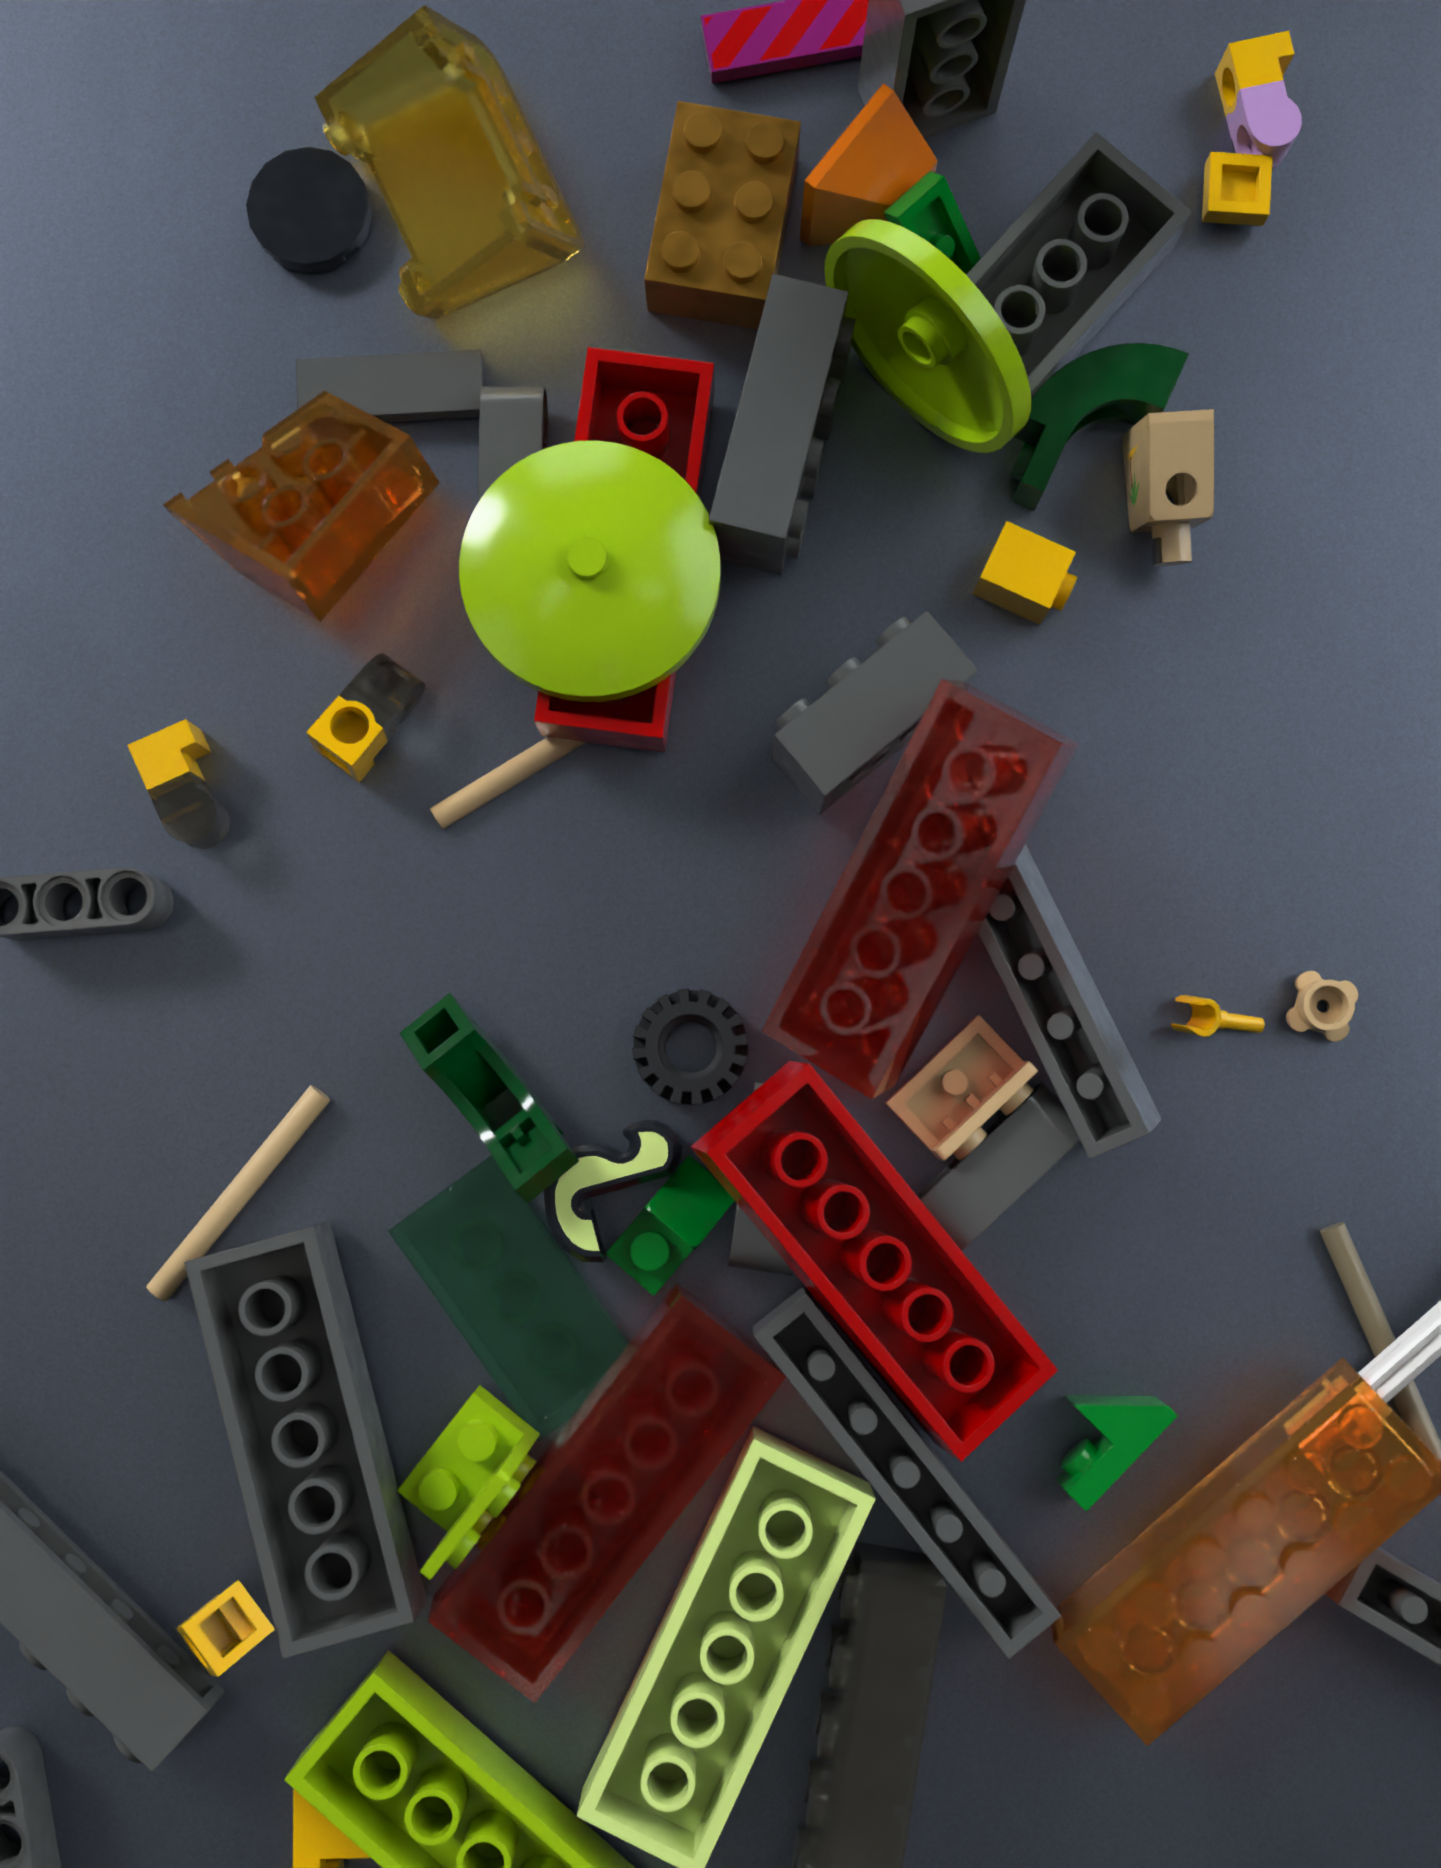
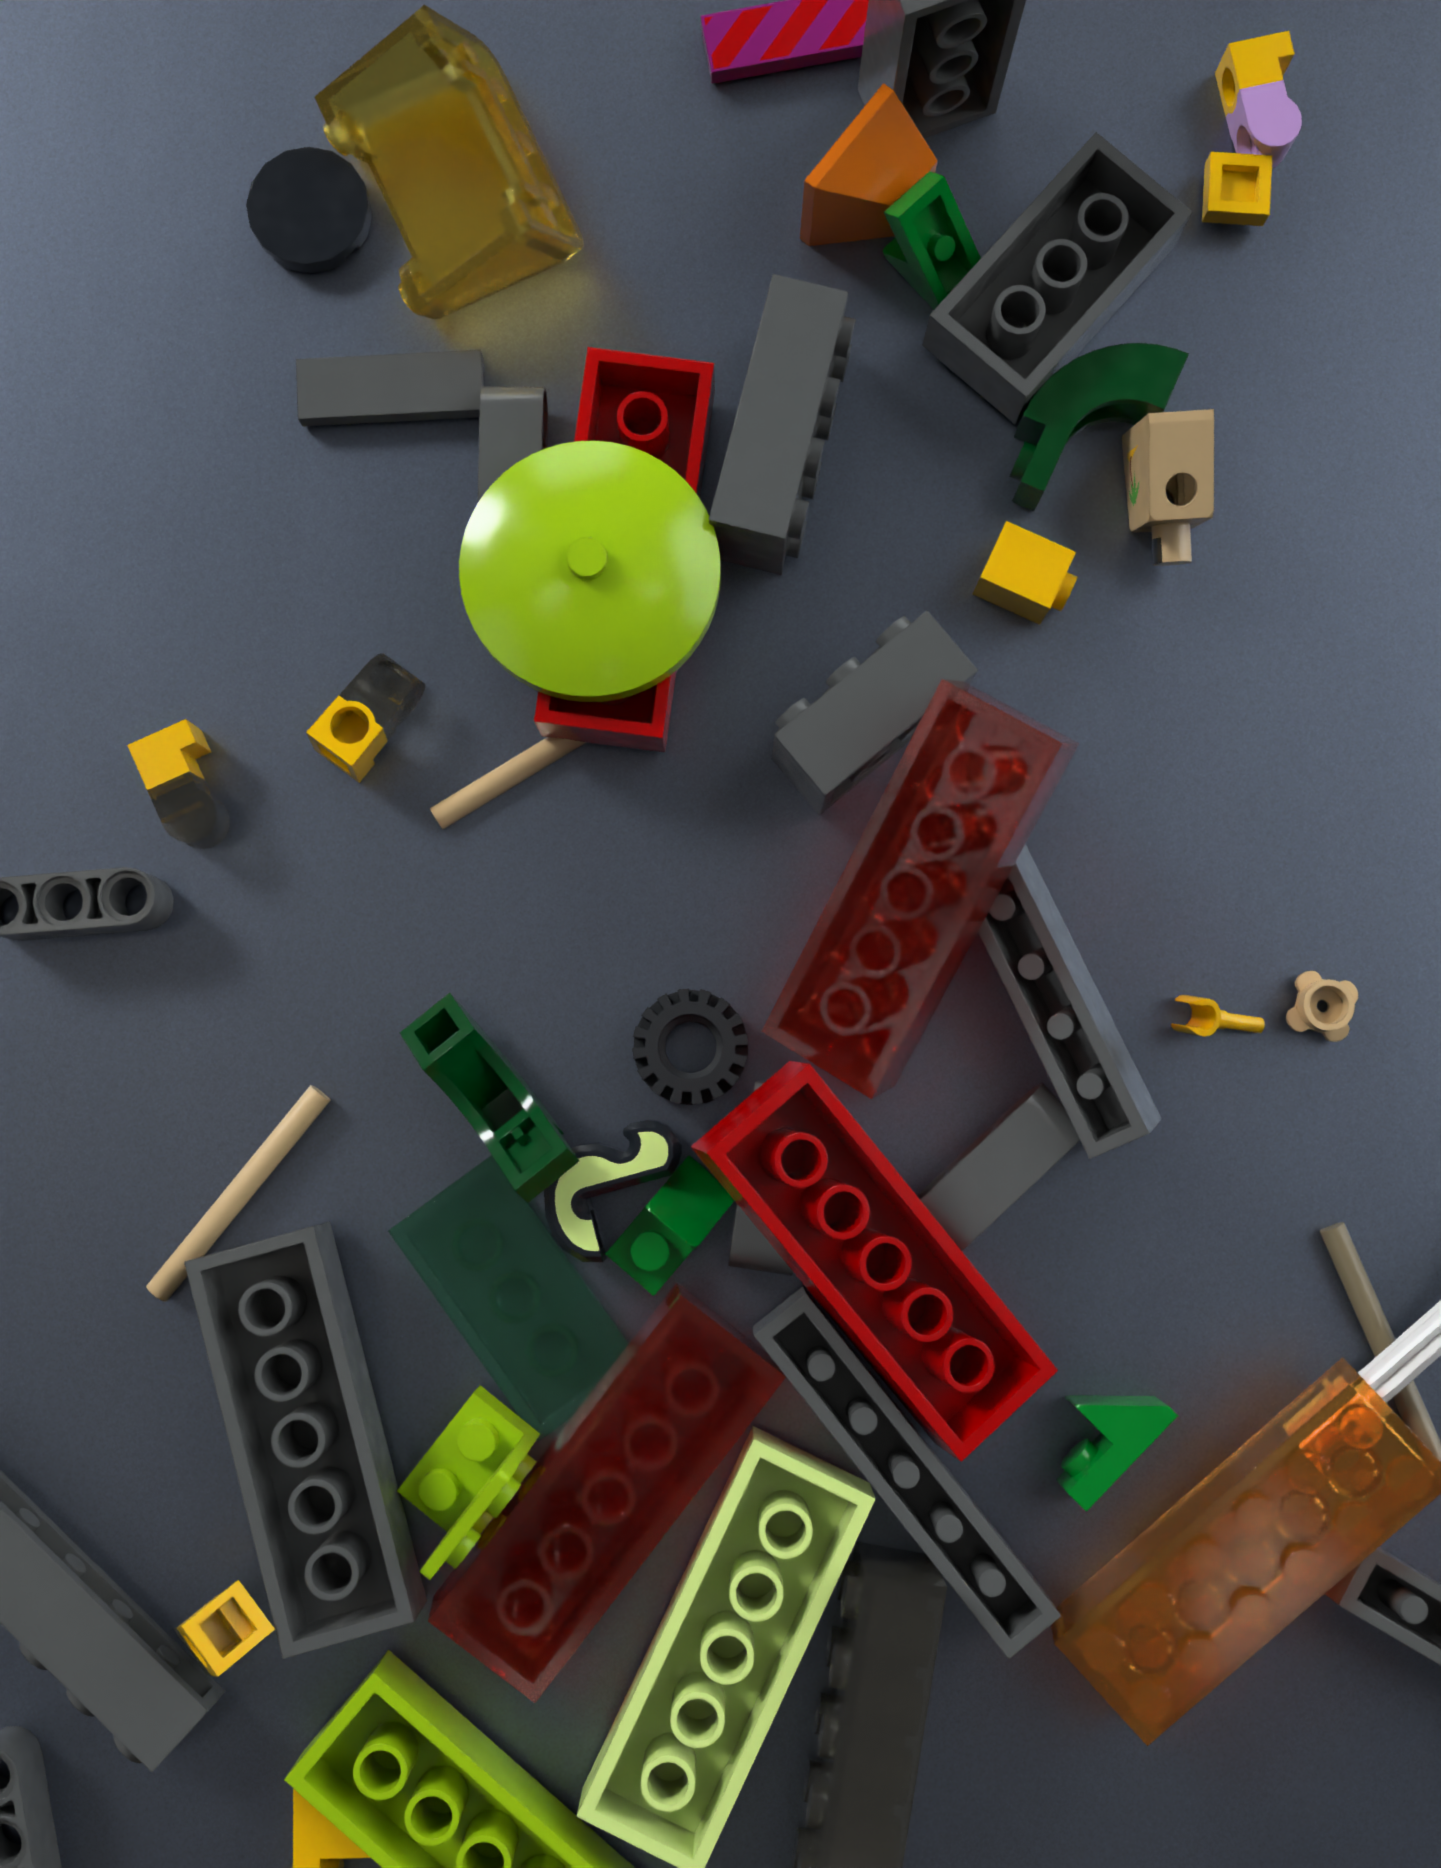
clear orange wedge [163,390,440,622] -> none
pearl gold brick [644,101,801,330] -> none
lime dish [824,219,1031,453] -> none
tan bracket [884,1015,1038,1161] -> none

